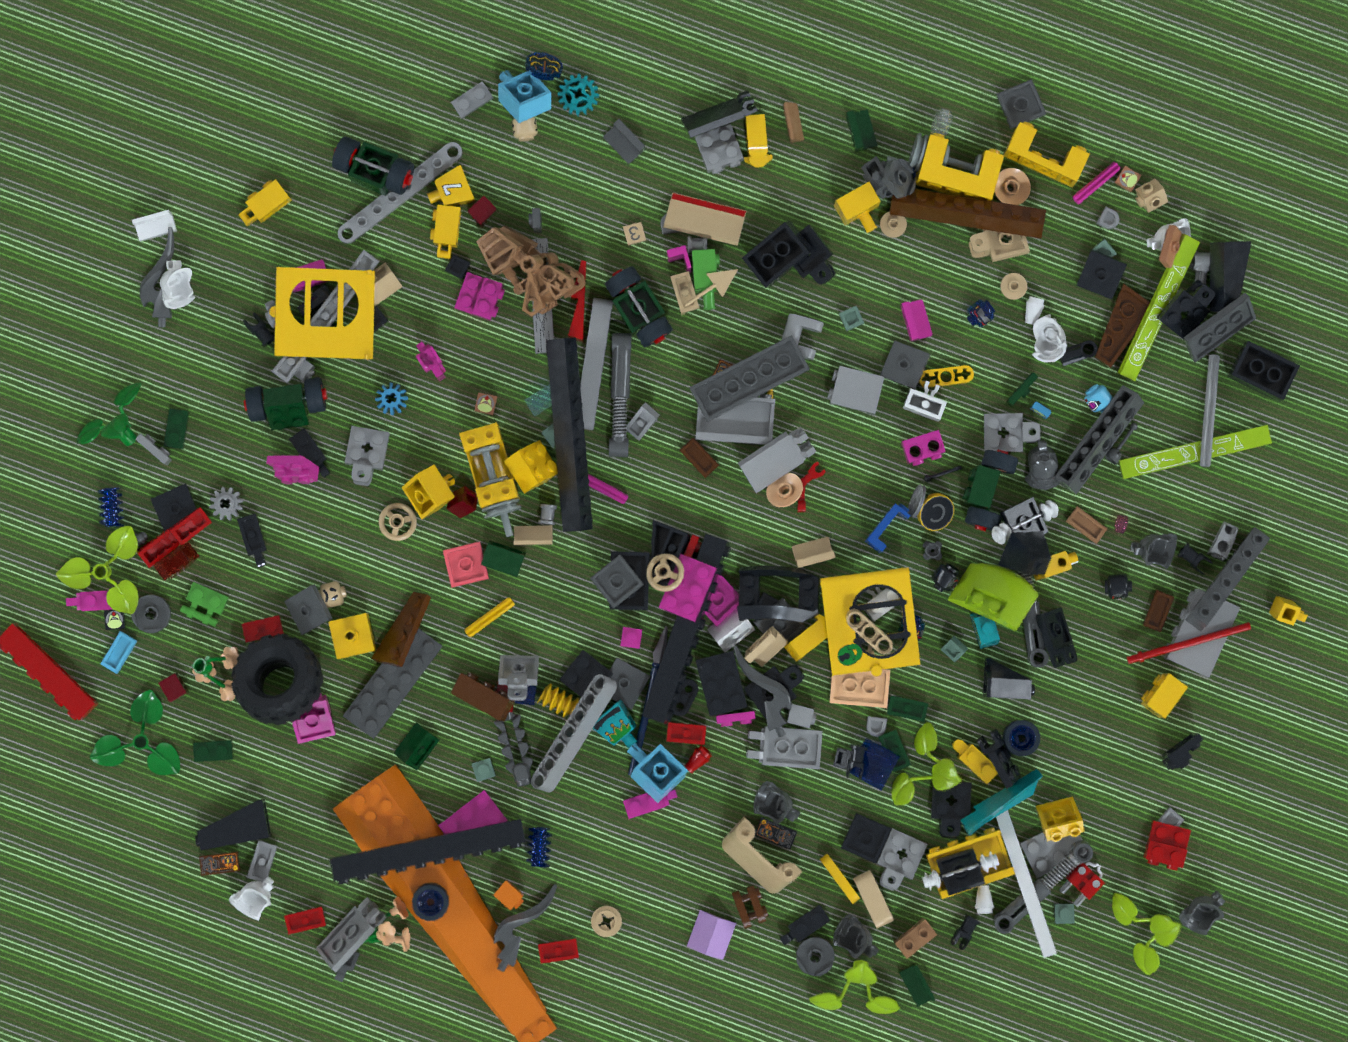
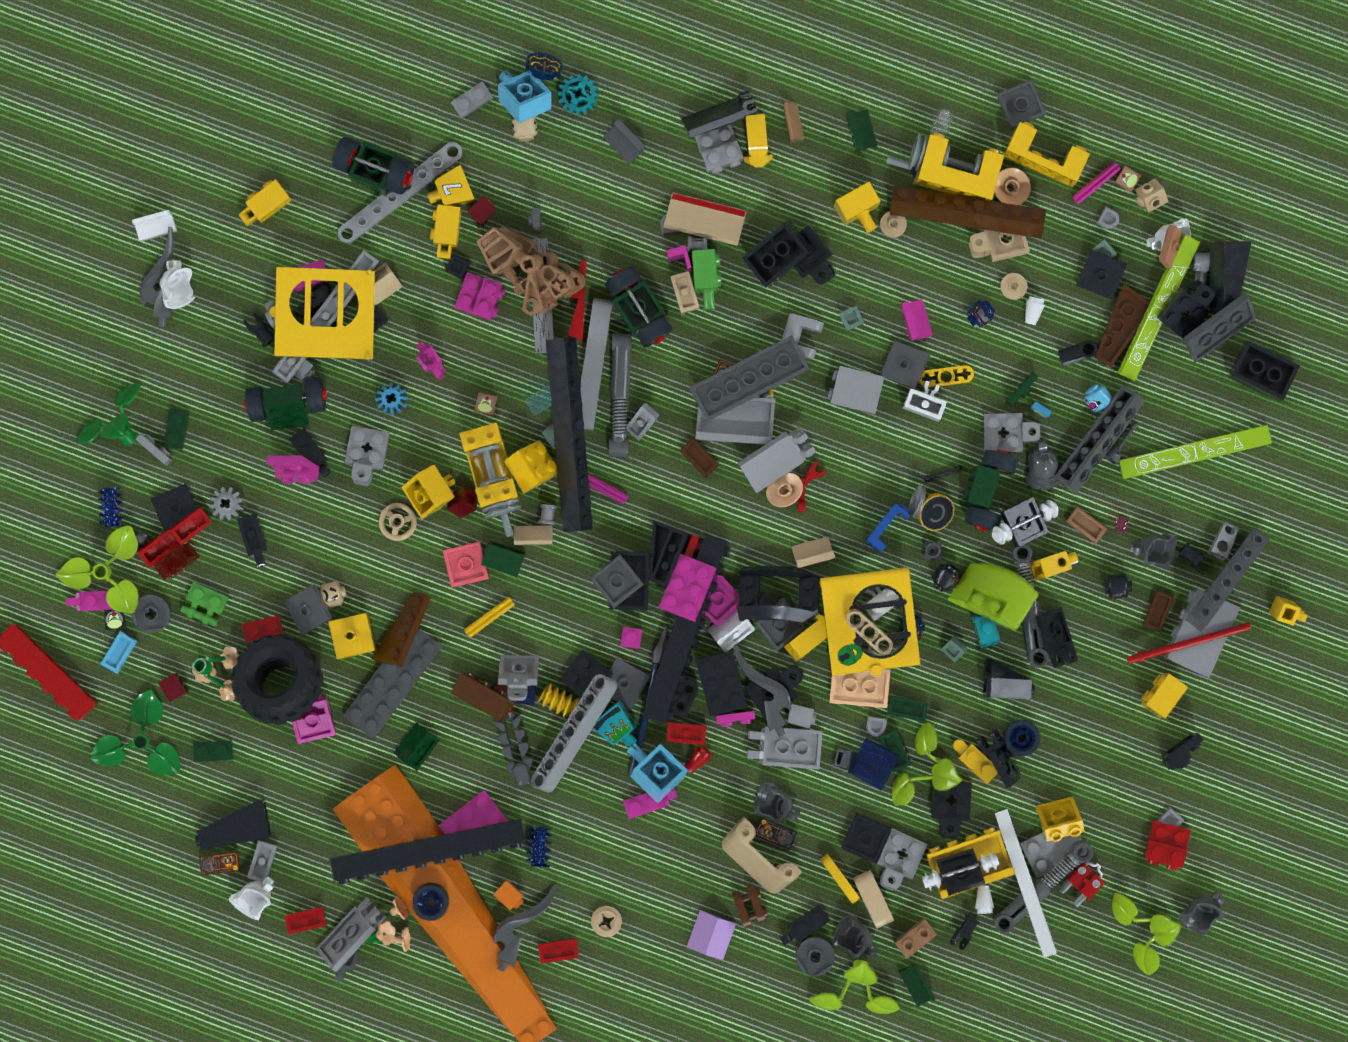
sand green plate [472,758,496,782] -> none
tan tile [623,222,646,246] -> none
tan piece [646,553,684,592] -> none
tan piece [684,269,738,307] -> none
tan panel [744,626,788,667] -> none
black piece [846,744,868,780] -> none
dark grey brick [861,156,893,199] -> none
dark grey plate [882,159,916,199] -> none
dark pink brick [901,430,946,466] -> none
teal wedge [960,769,1043,836] -> none
black slope [999,531,1052,575] -> none
white helmet [1032,314,1067,363] -> none
sand green plate [1054,903,1075,924] -> none
light grey axle [1200,354,1220,467] -> none

